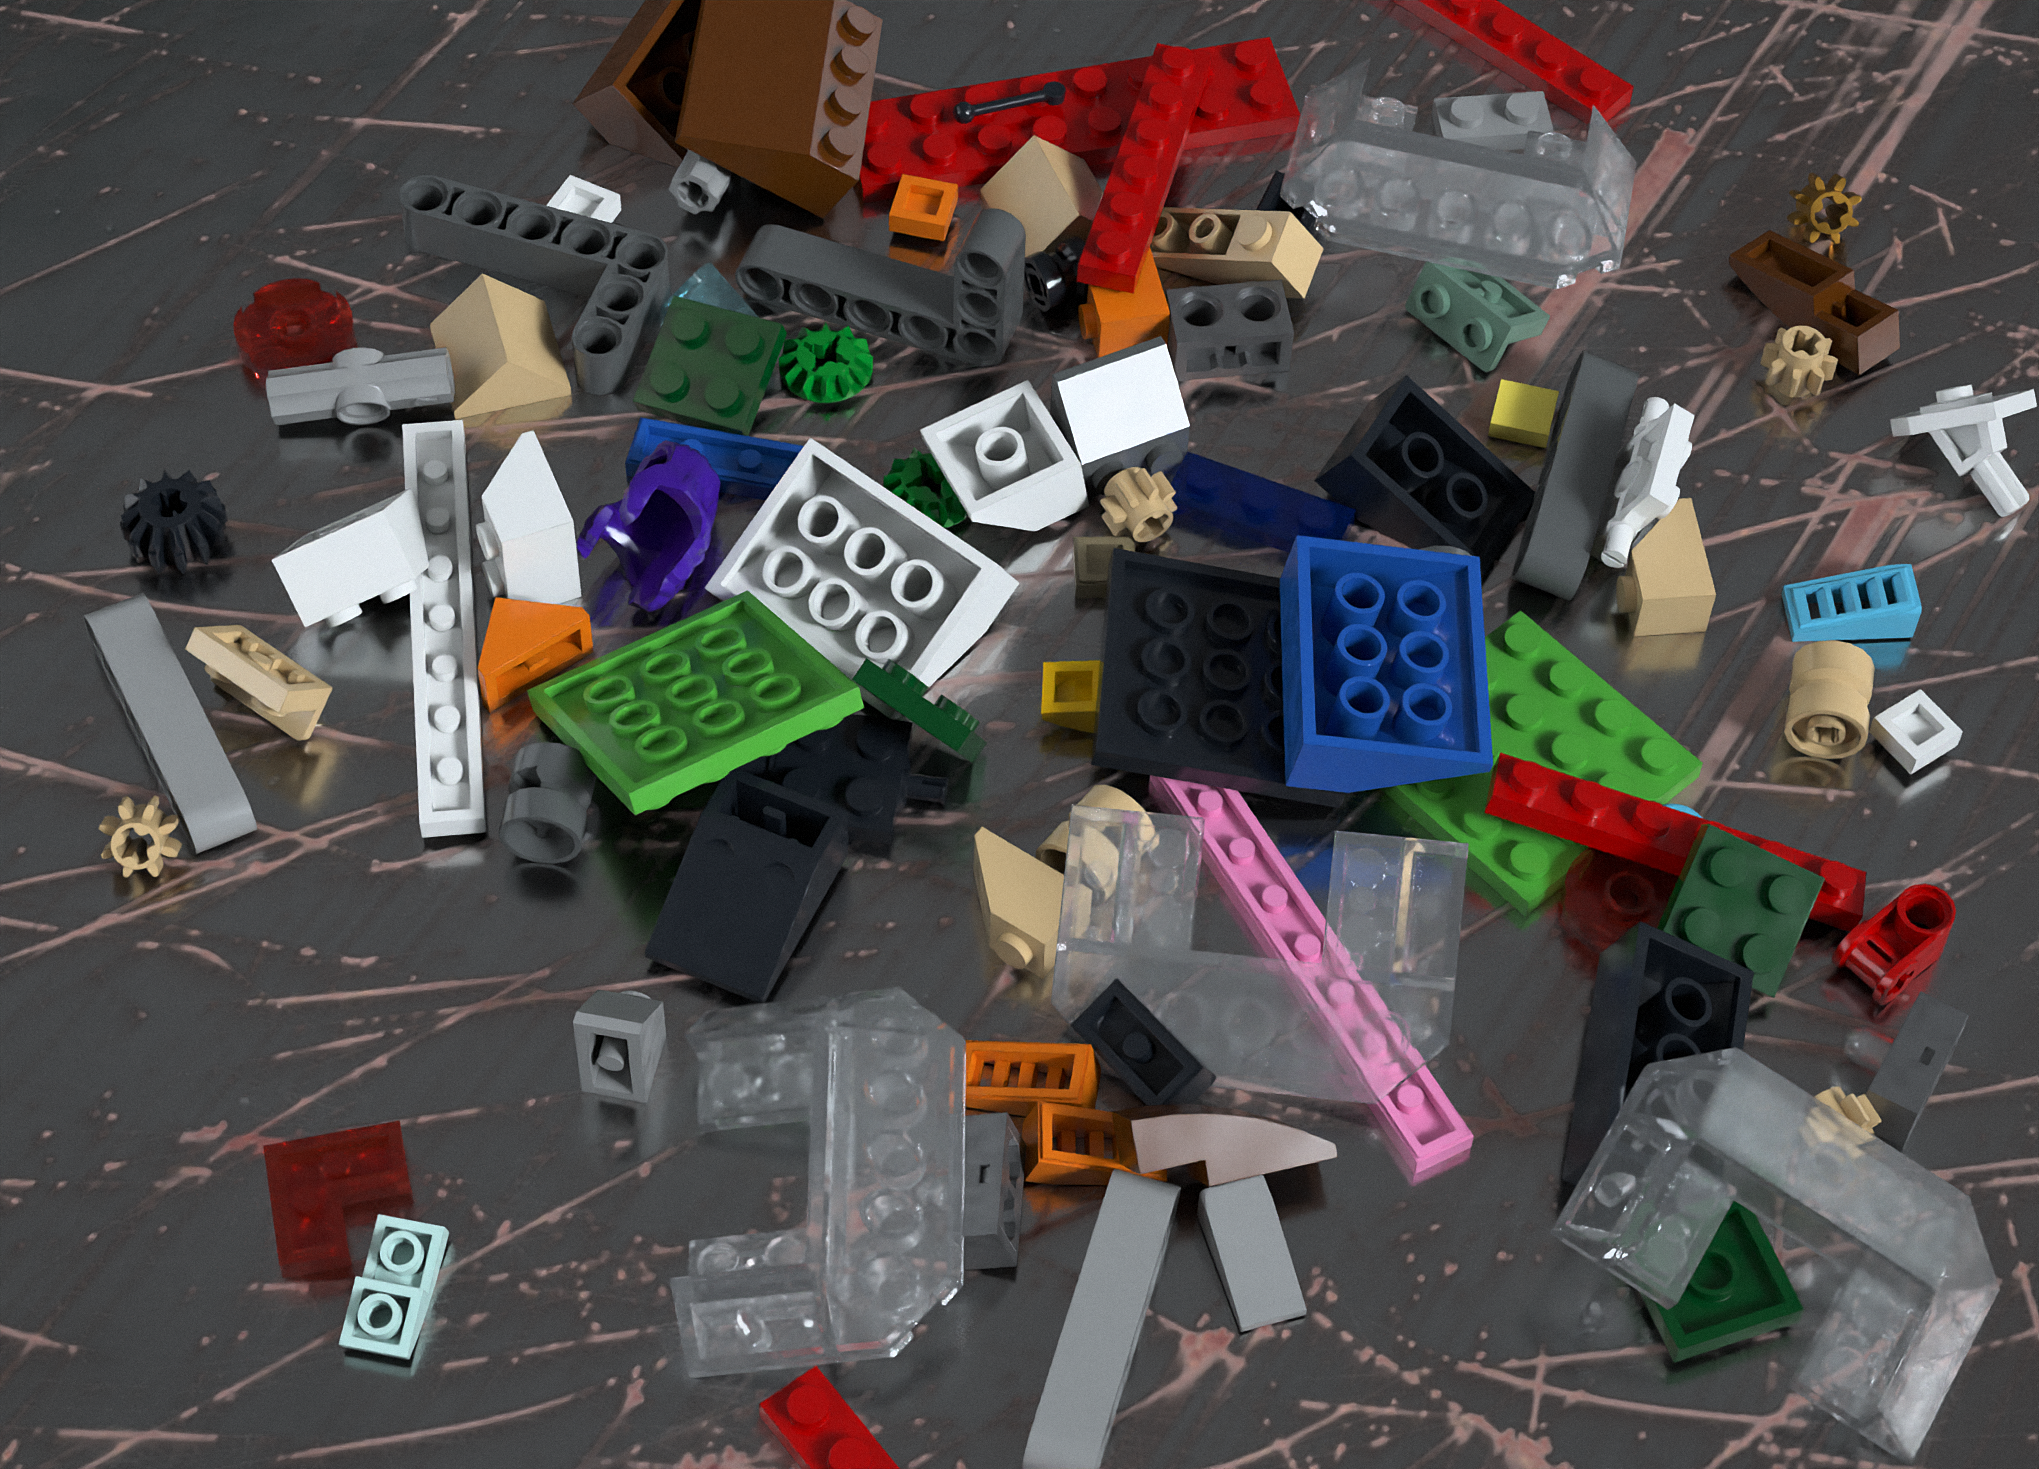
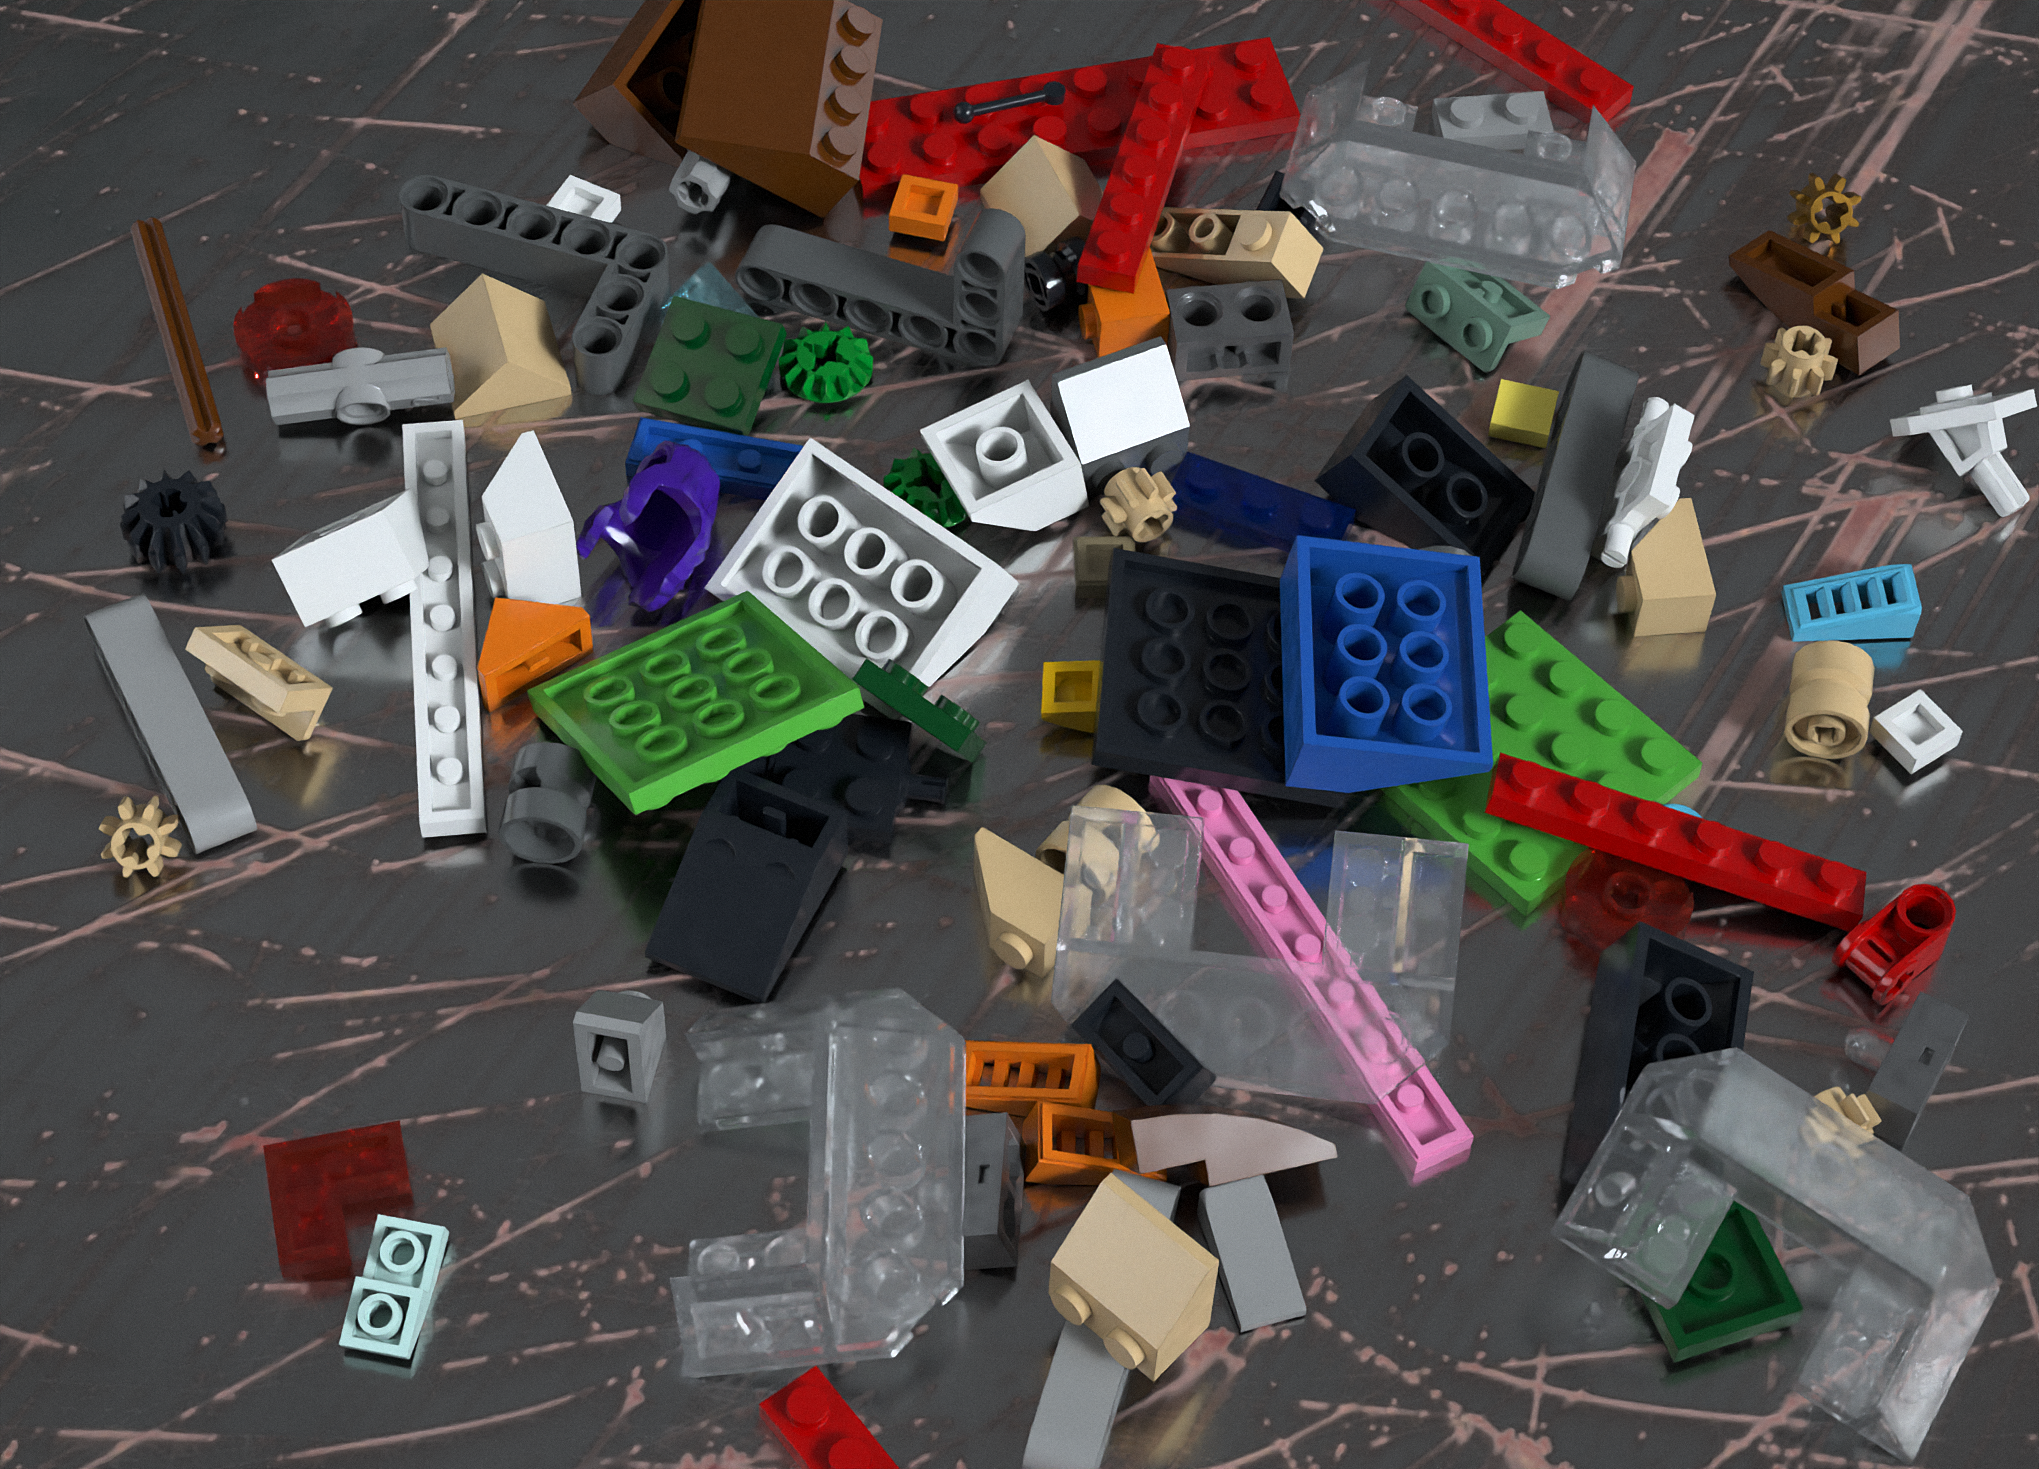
dark green plate [1657,824,1825,998] -> none
none -> reddish brown axle [130,217,224,447]
none -> tan slope [1048,1173,1219,1382]

